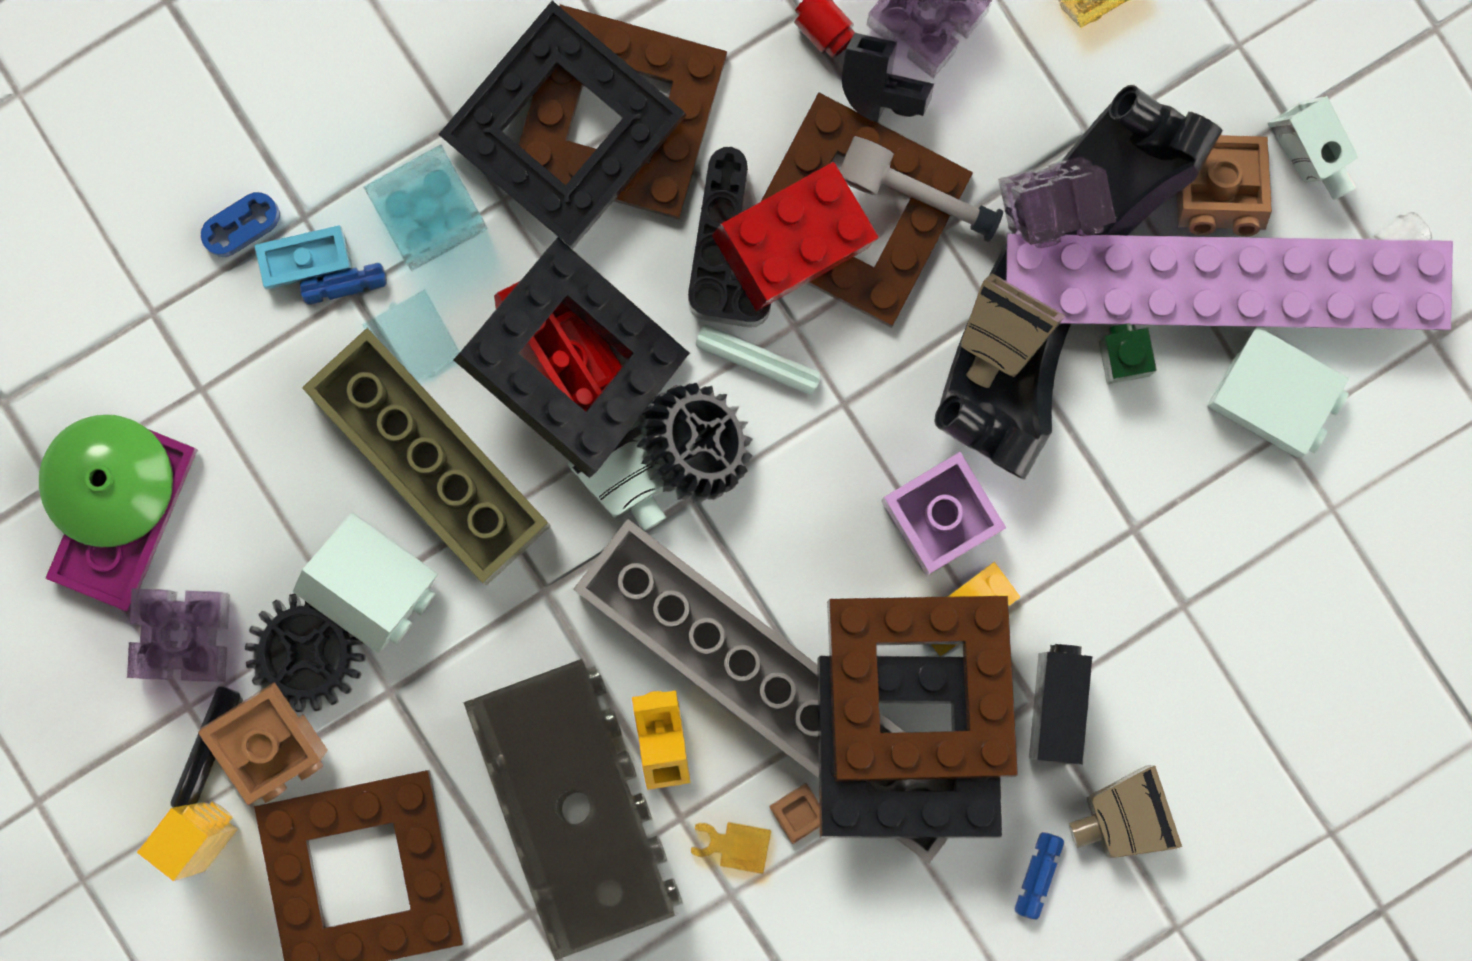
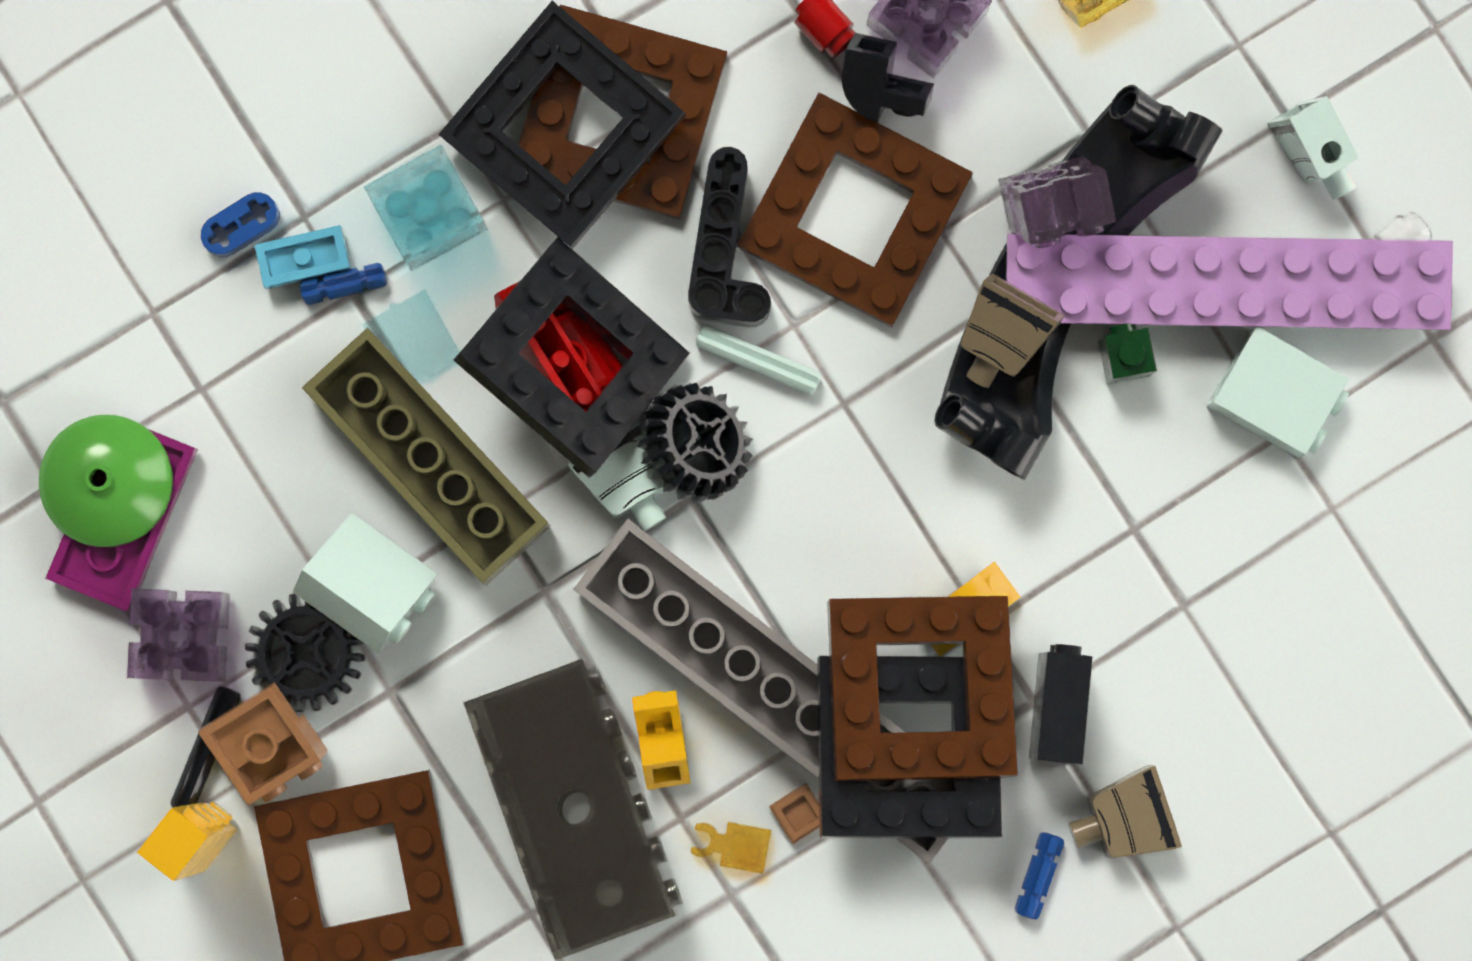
red brick [712,162,879,312] -> none
light grey piece [839,136,1003,242] -> none
lavender brick [881,452,1006,576] -> none
medium nougat plate [1177,135,1272,237] -> none

